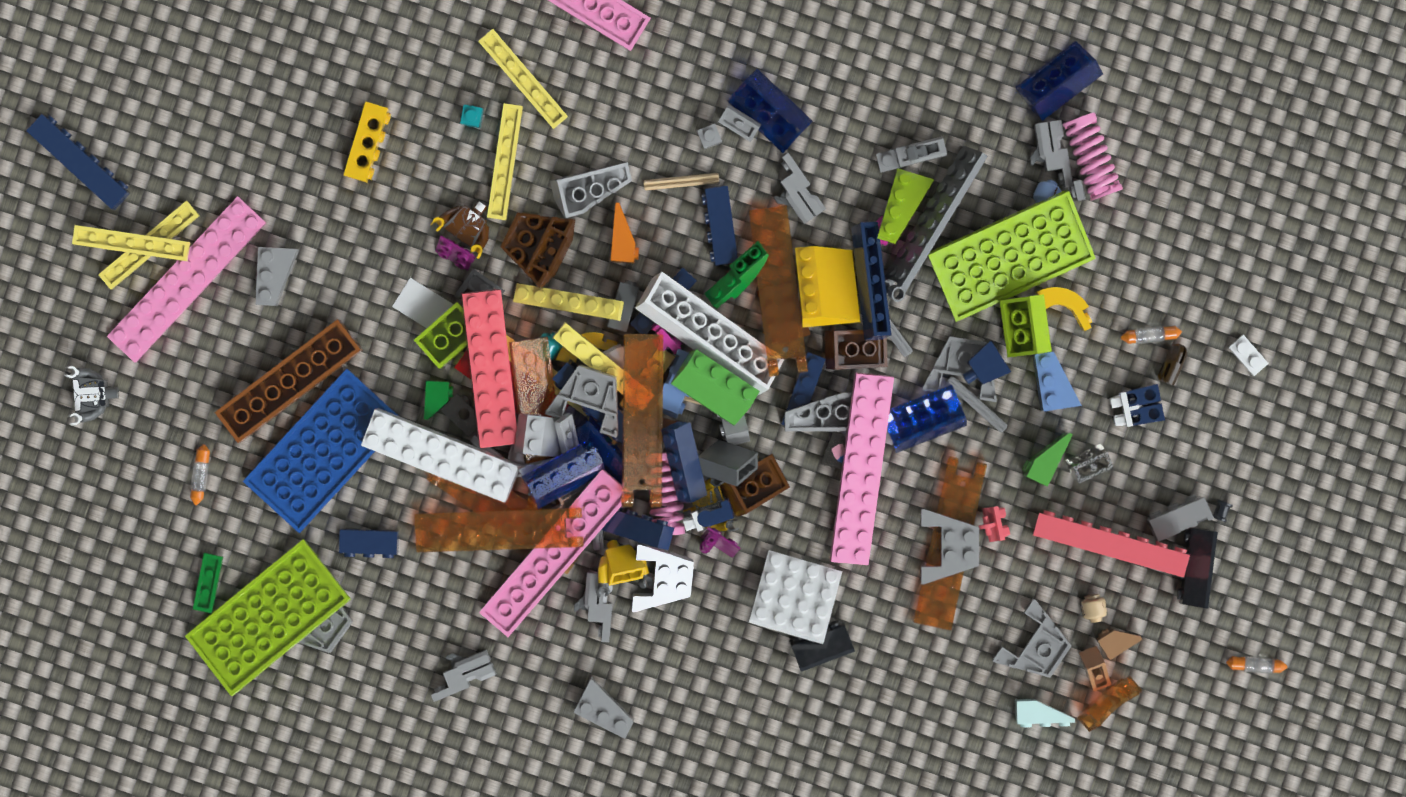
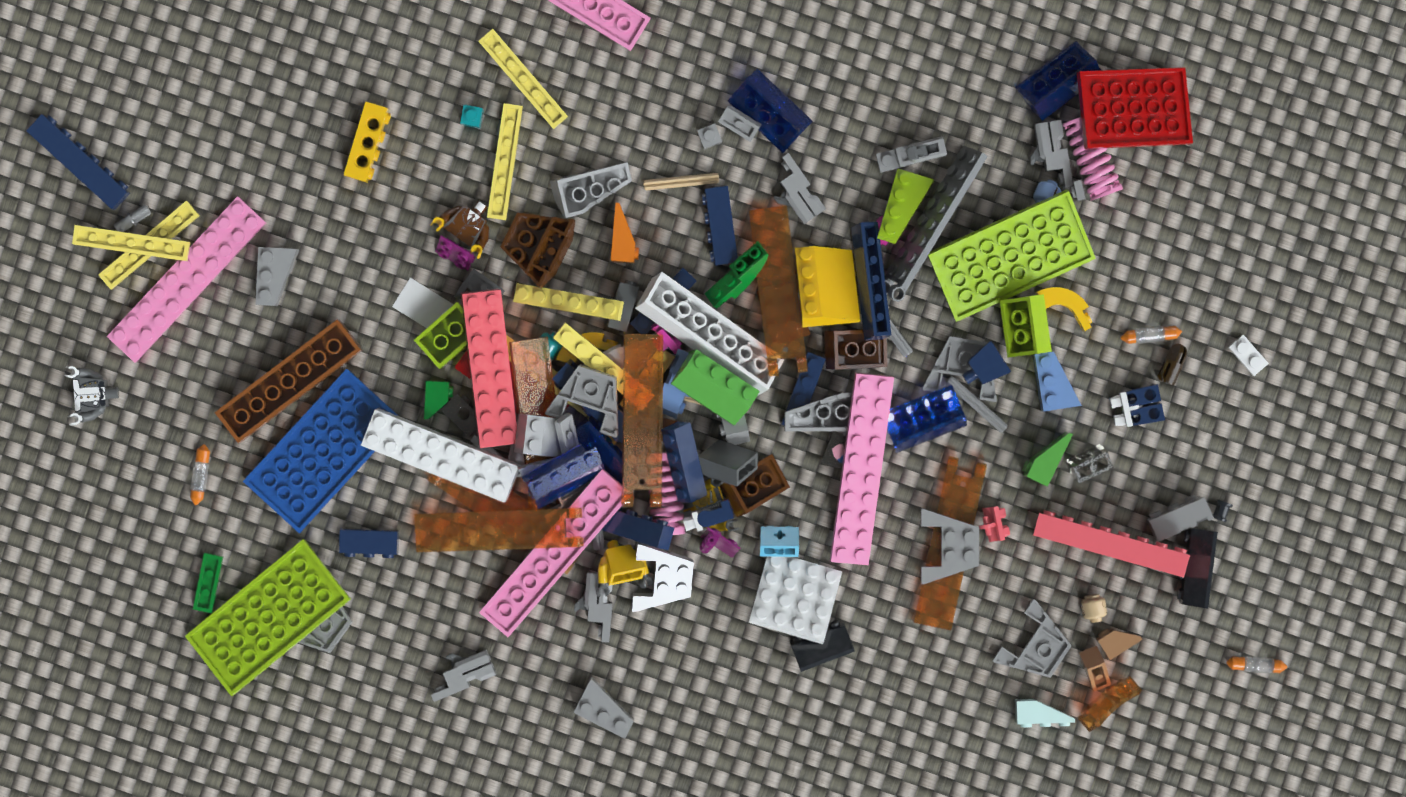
none -> light grey axle [114,205,151,232]
none -> medium azure brick [760,526,799,557]
none -> red plate [1077,67,1193,149]

